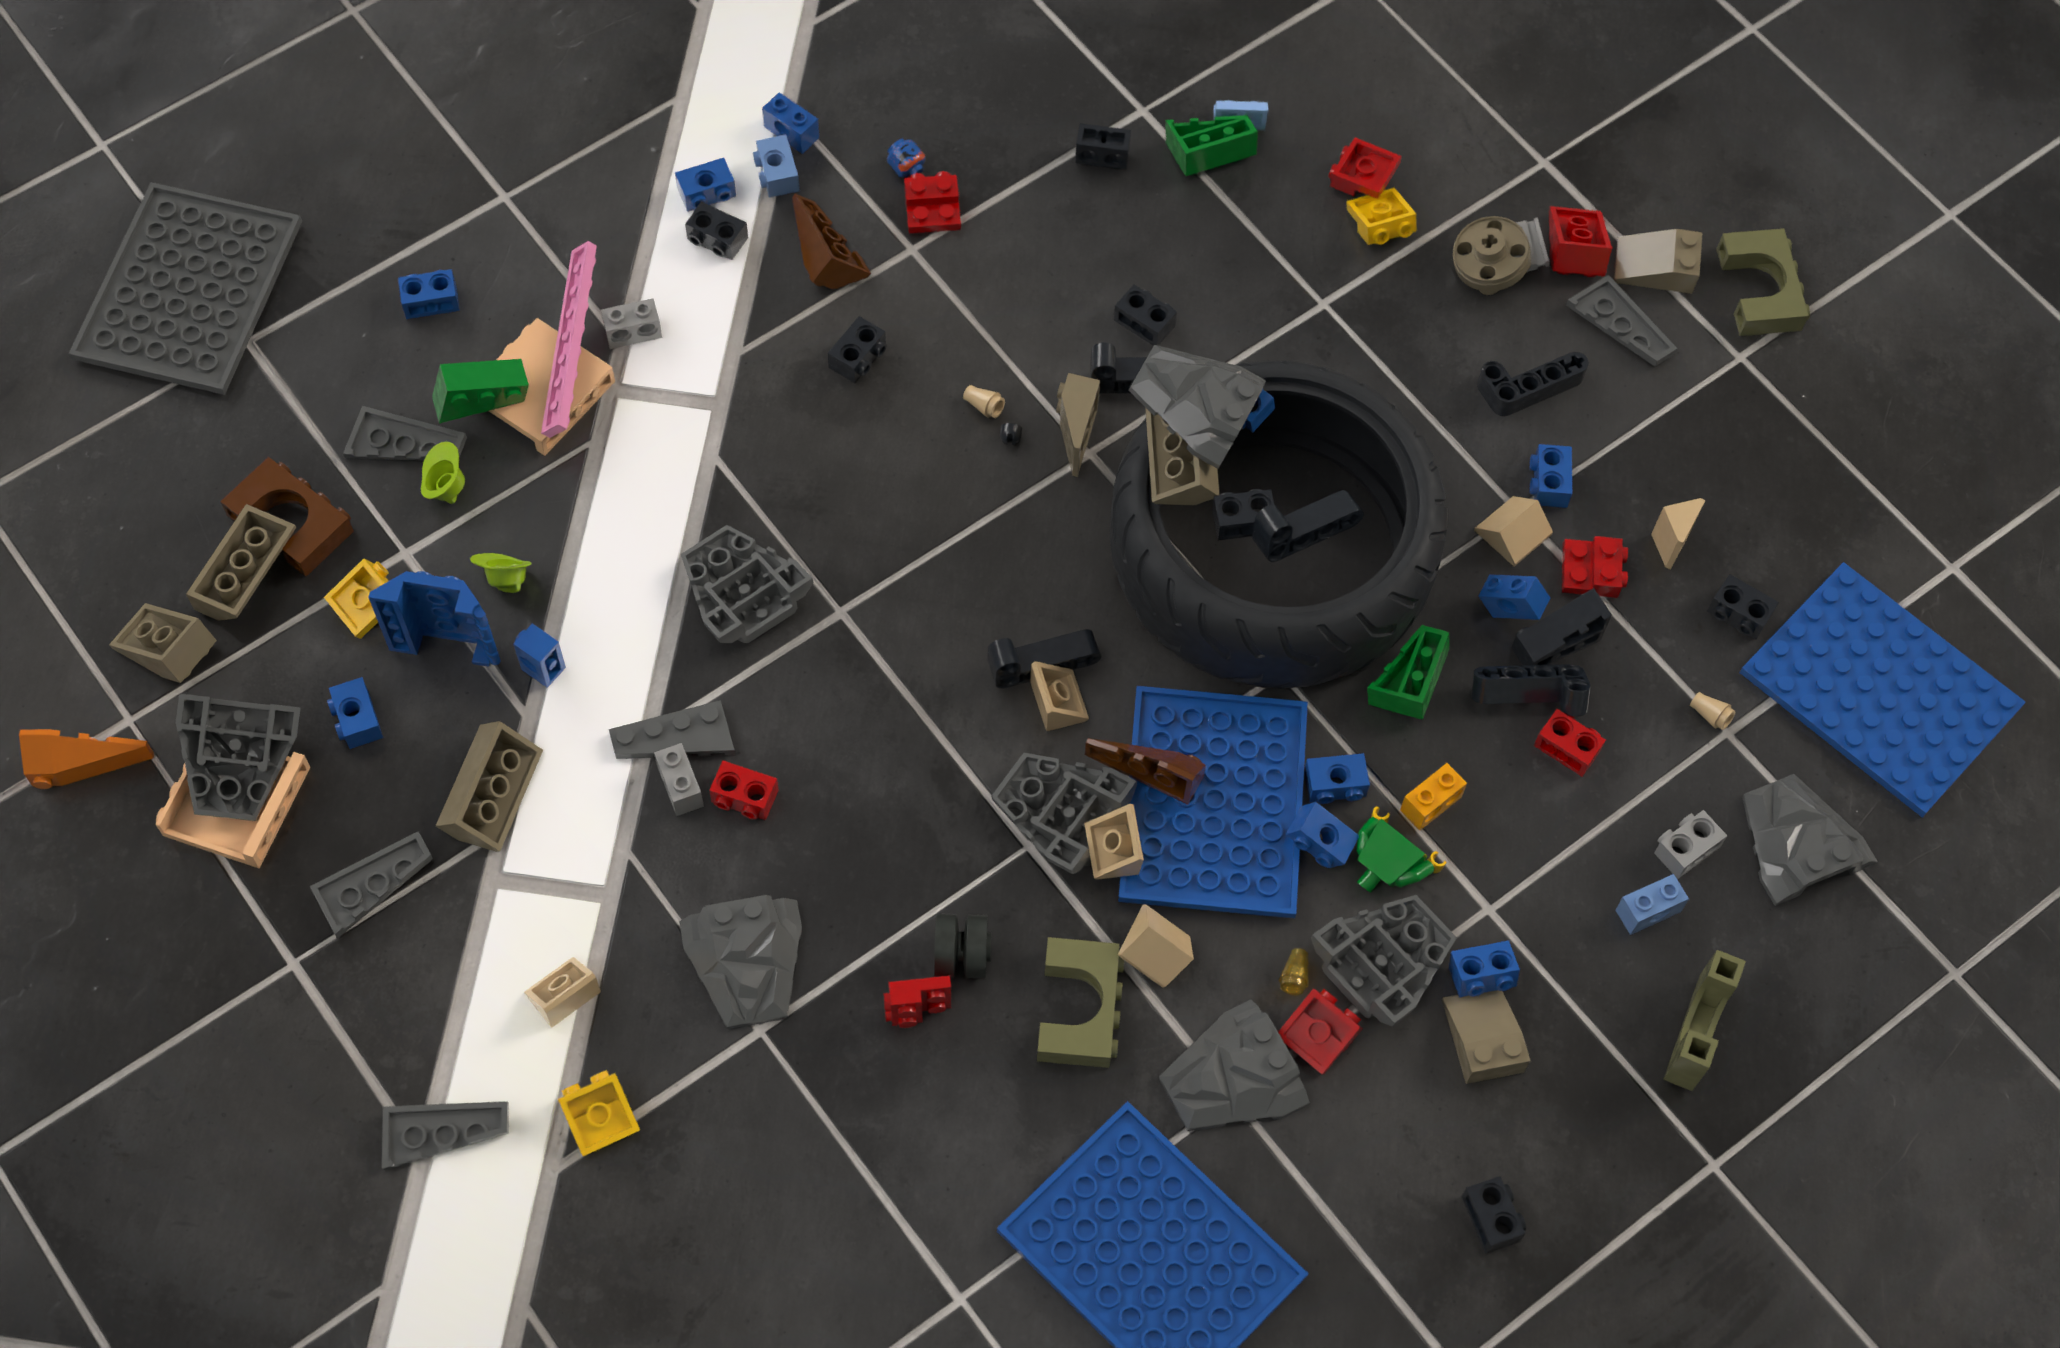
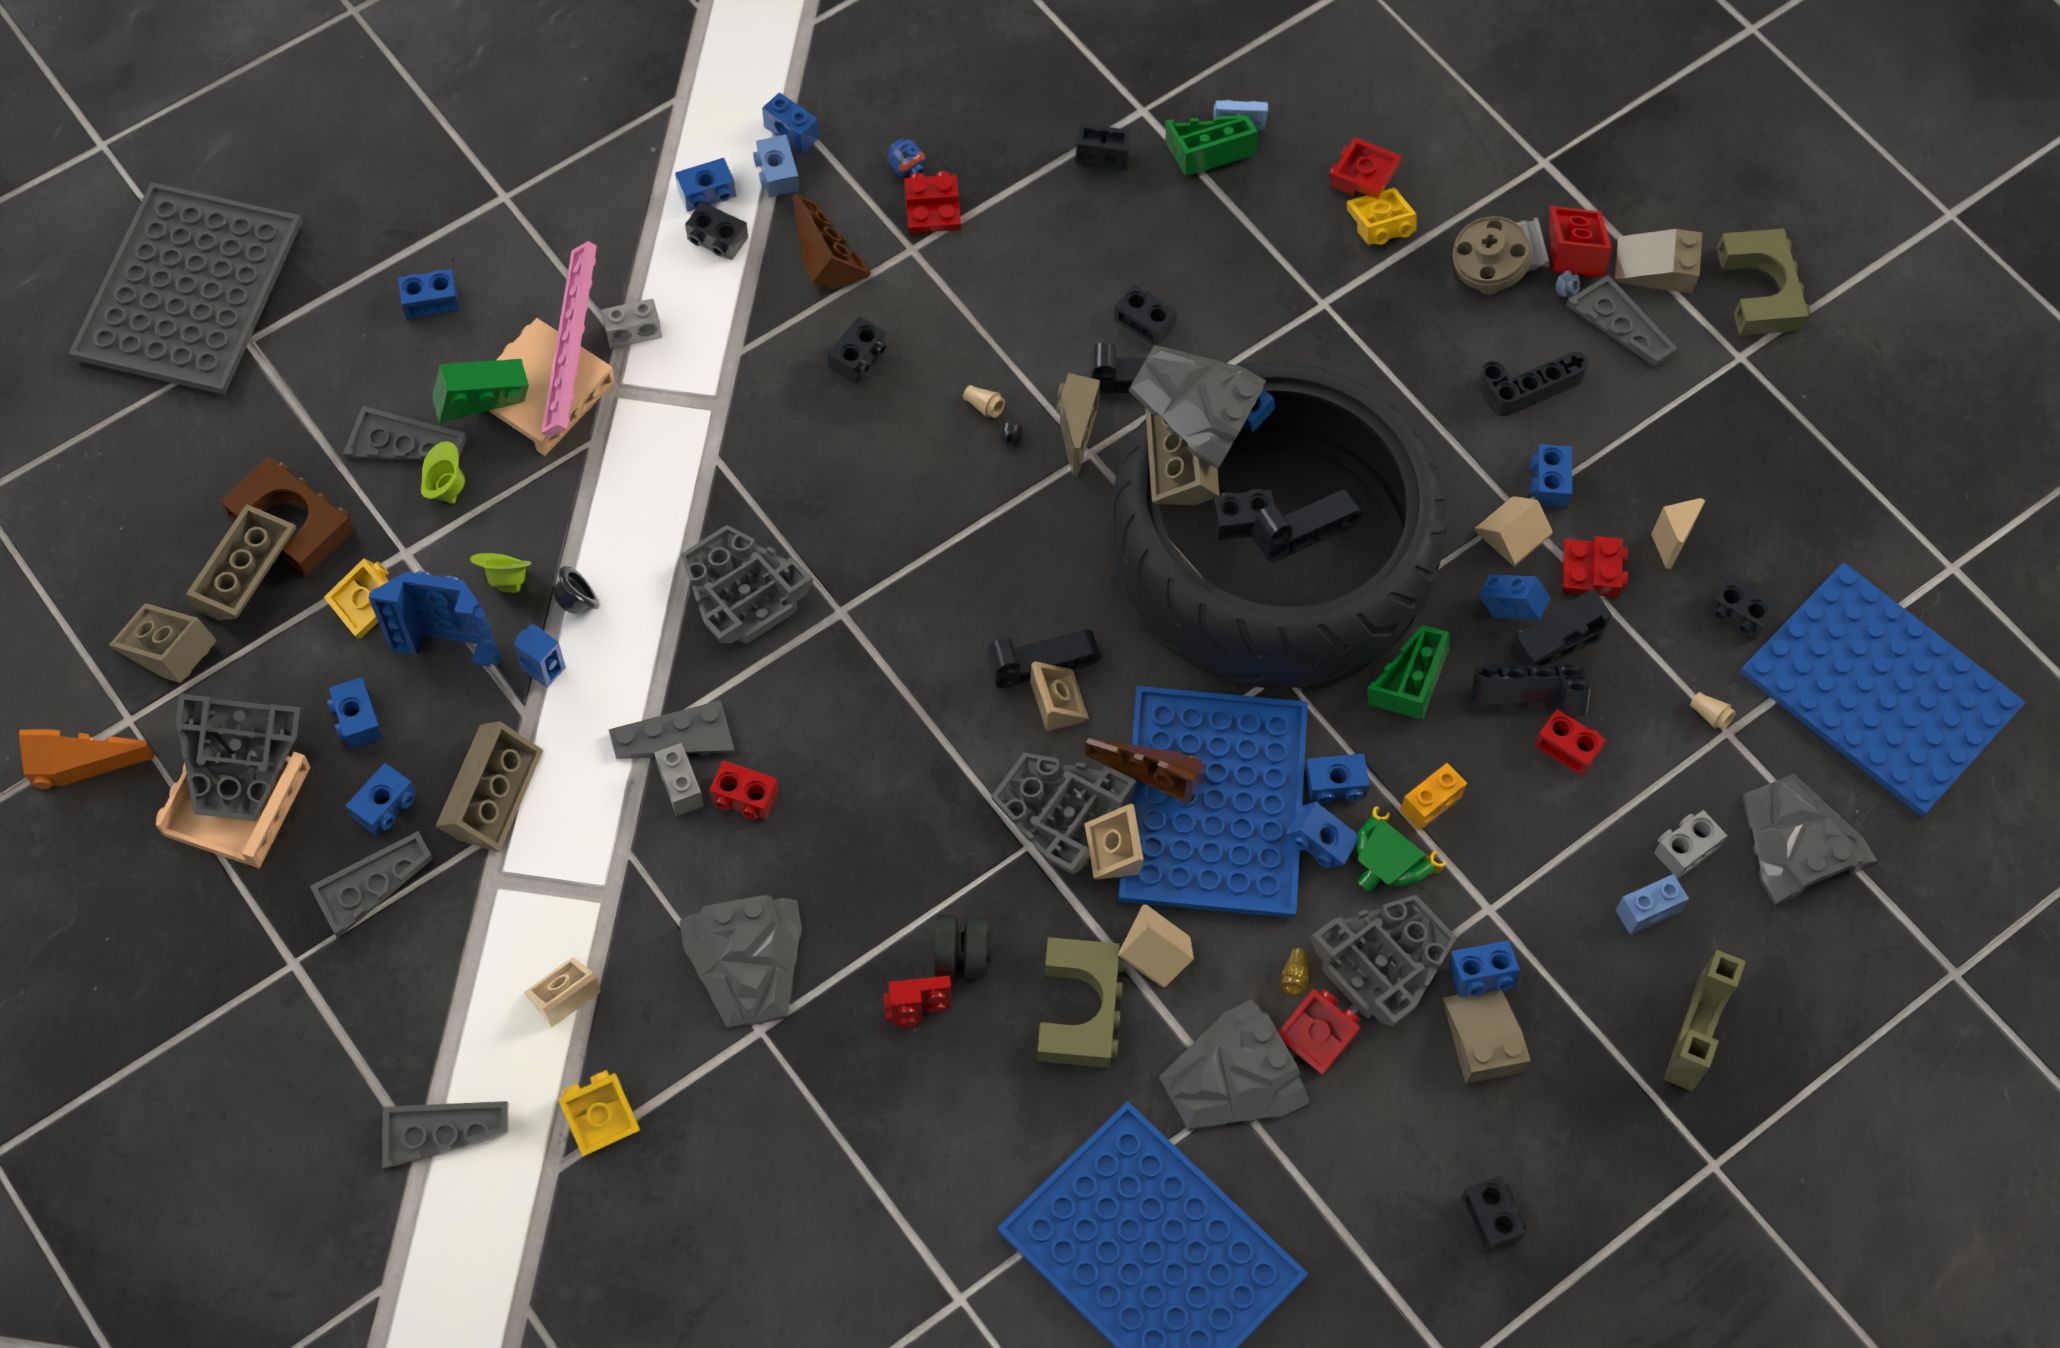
none -> blue brick [346,763,416,837]
none -> black hat [554,566,600,614]
none -> sand blue plate [1556,271,1580,299]

